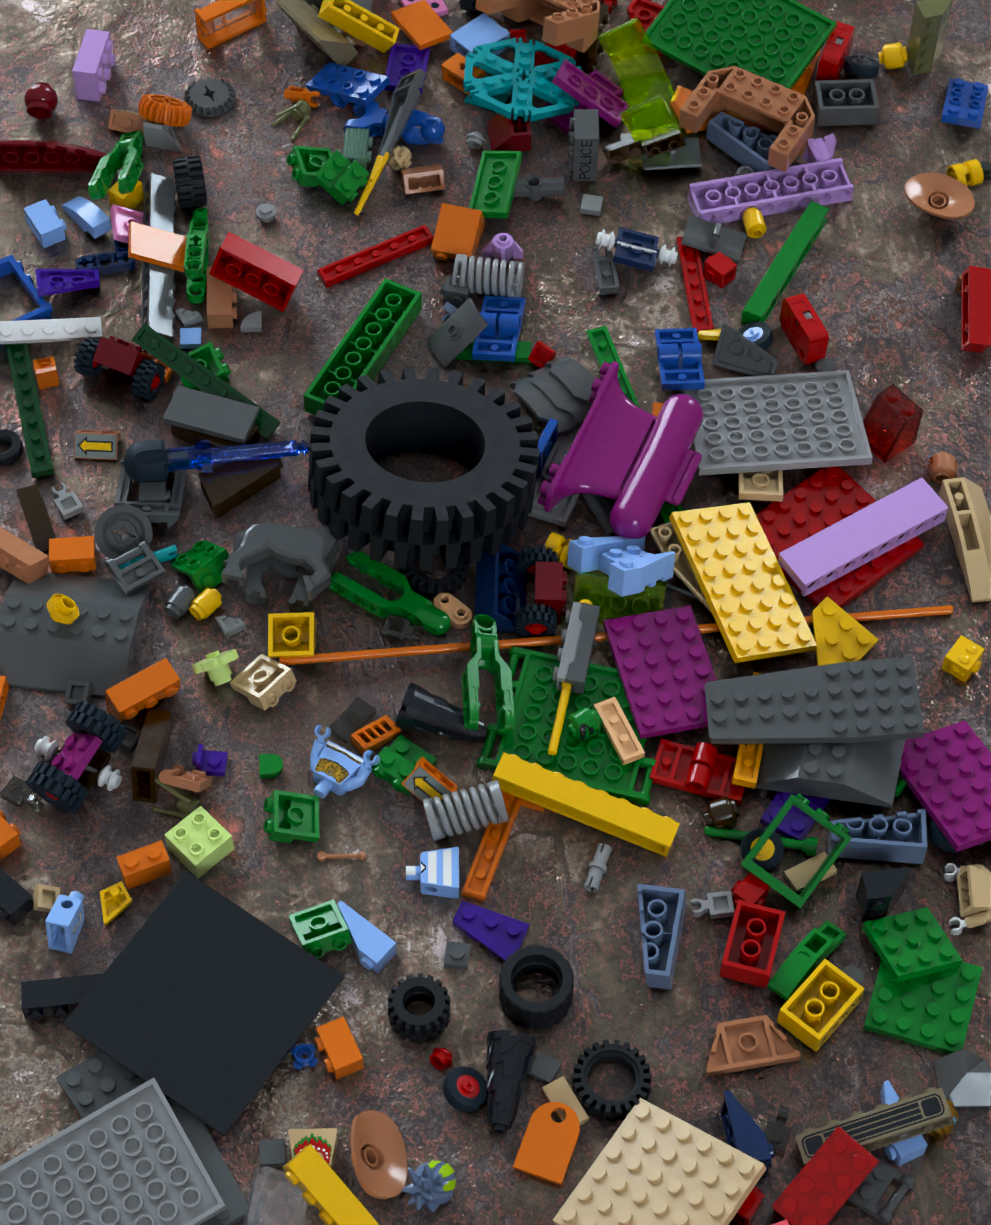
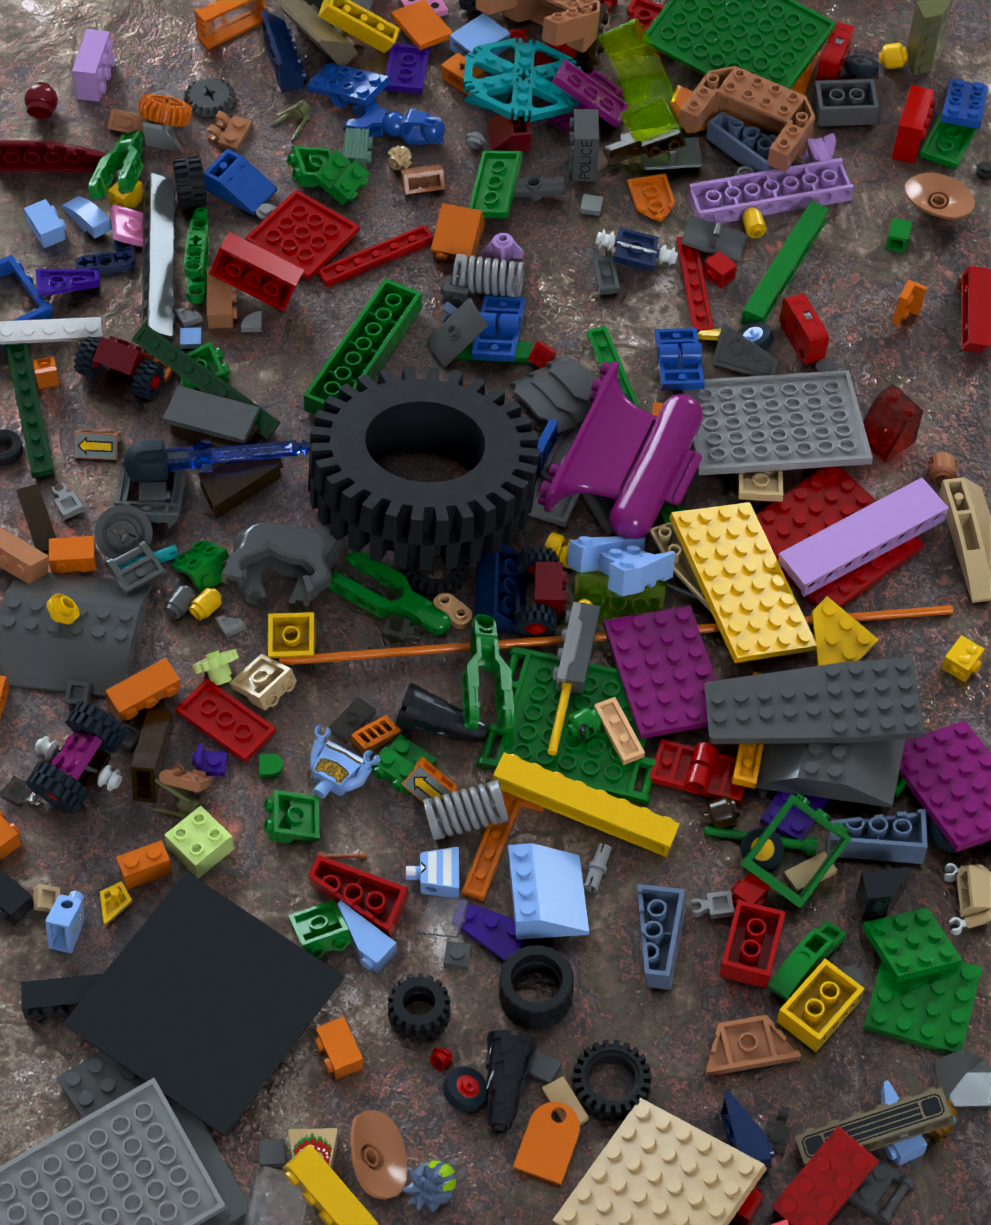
tile [128,221,187,273] -> none
orange plate [284,85,320,107] -> none
blue plate [291,1044,318,1070] -> none
dark grey plate [354,69,426,216] -> none
yellow wheel [946,159,984,187] -> none
none -> red plate [176,678,276,764]
none -> blue slope [204,149,278,215]
none -> nougat plate [207,111,252,153]
none -> red plate [245,189,360,281]
none -> dark blue slope [261,10,306,93]
none -> red wedge [308,855,409,938]
none -> clear piece [418,897,469,938]
none -> light blue slope [508,843,589,940]
none -> orange tile [627,174,676,223]
none -> green brick [885,218,912,253]
none -> red wedge [891,85,937,164]
none -> orange bracket [892,279,927,326]
none -> green plate [919,112,977,170]

